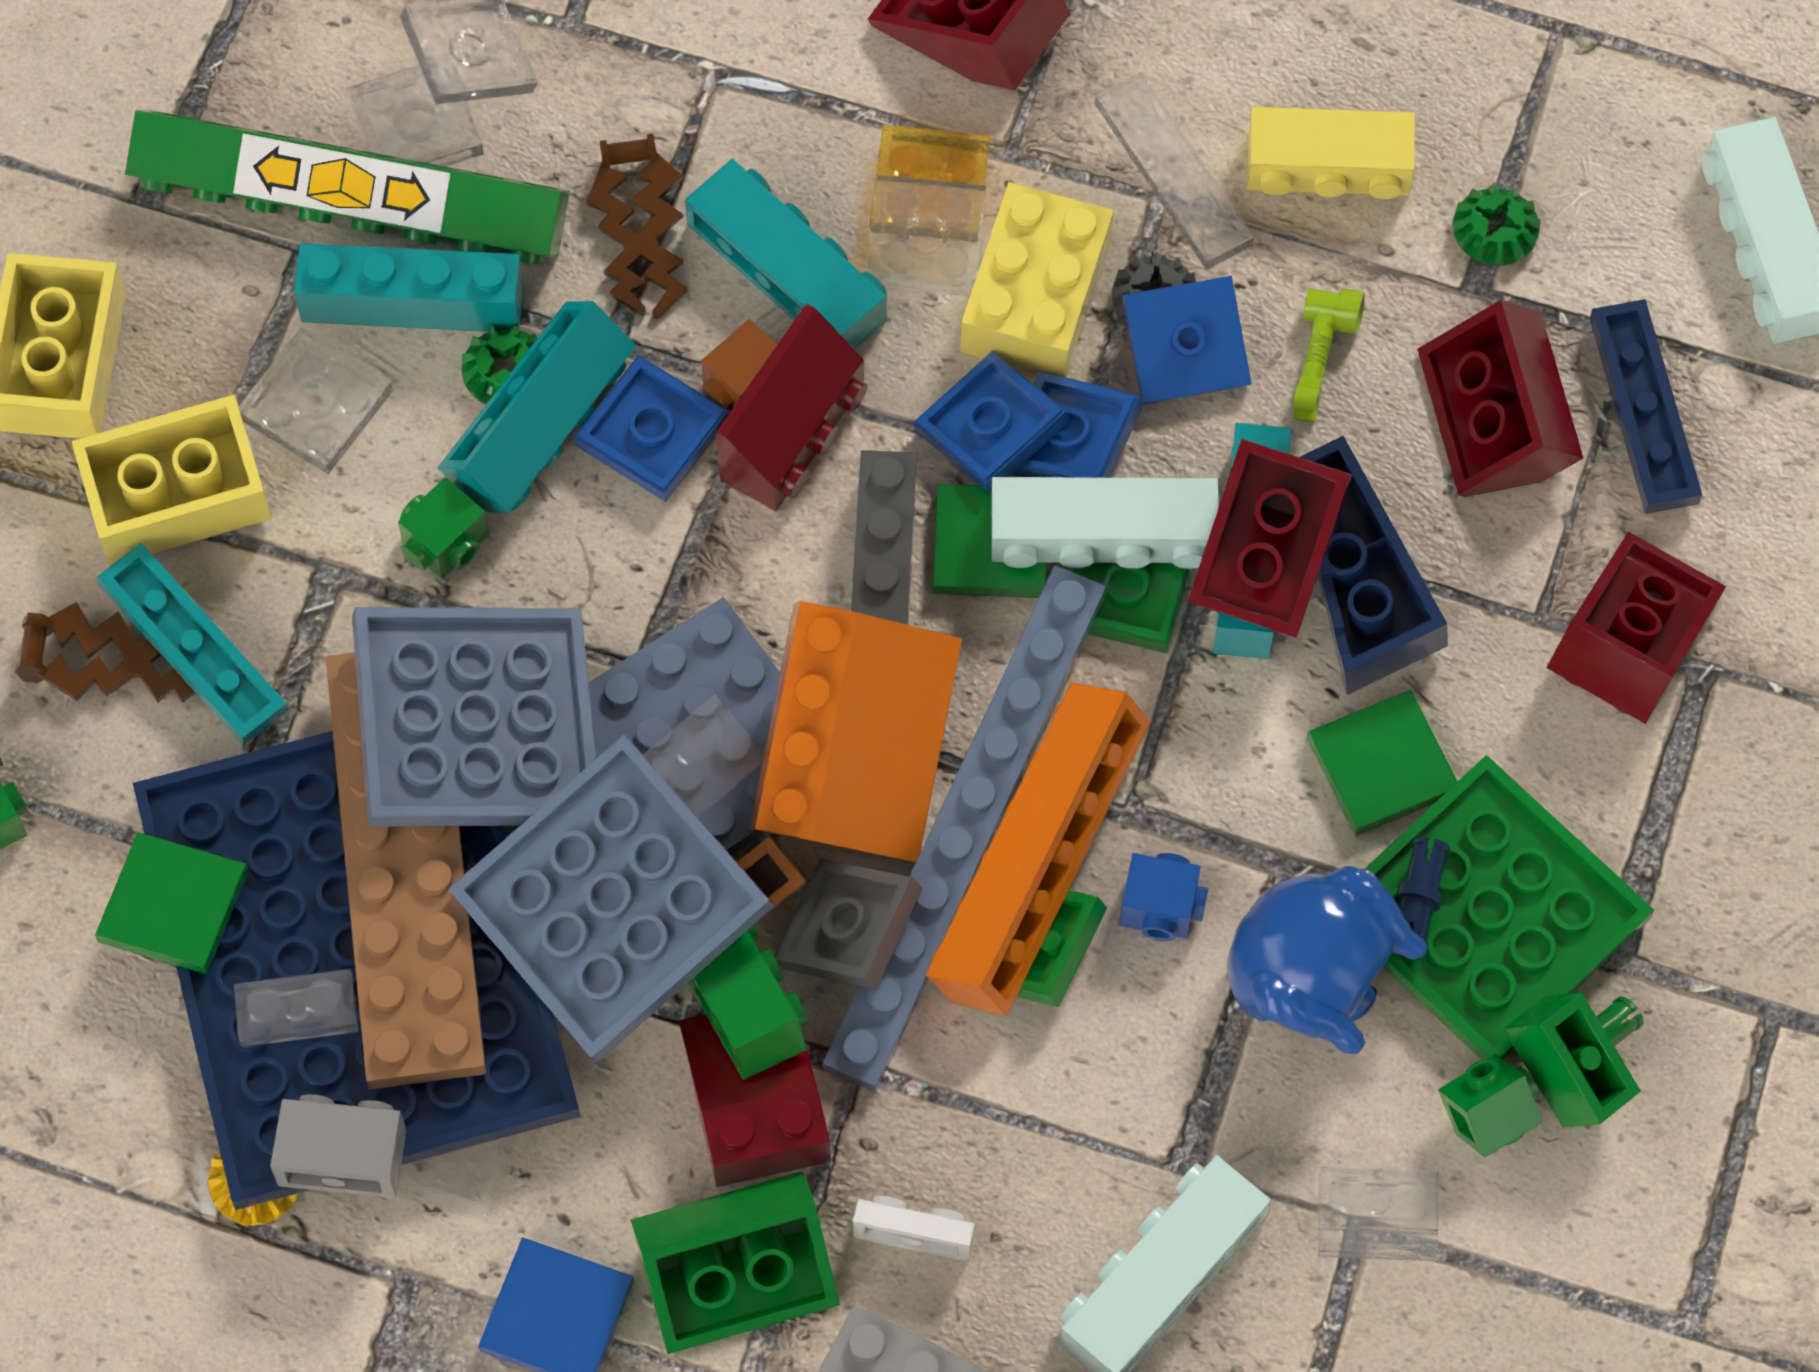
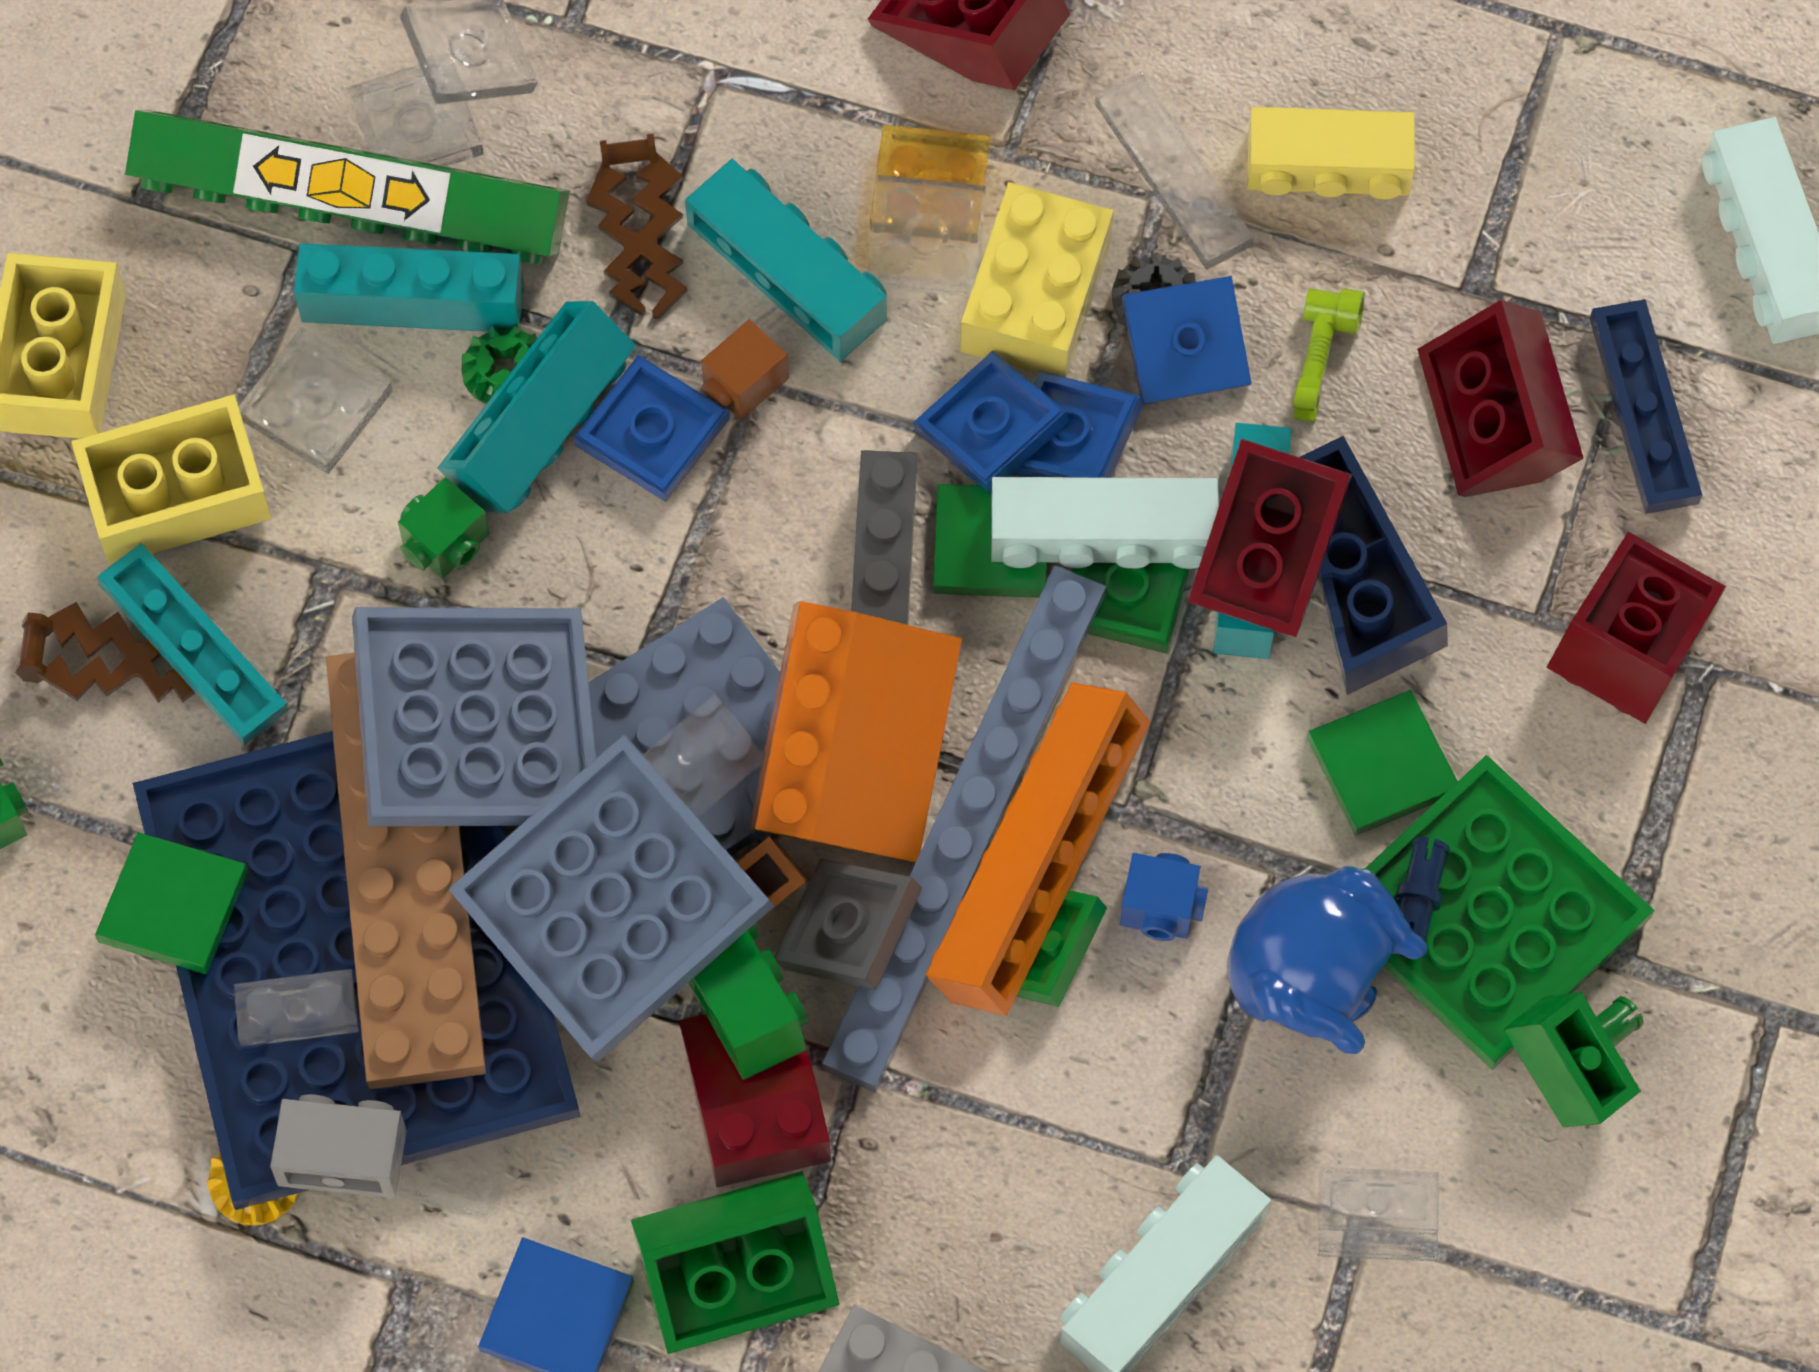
dark red slope [716,303,868,512] -> none
white plate [853,1196,975,1262] -> none
green brick [1438,1054,1543,1158] -> none
green gear [1453,182,1541,266] -> none

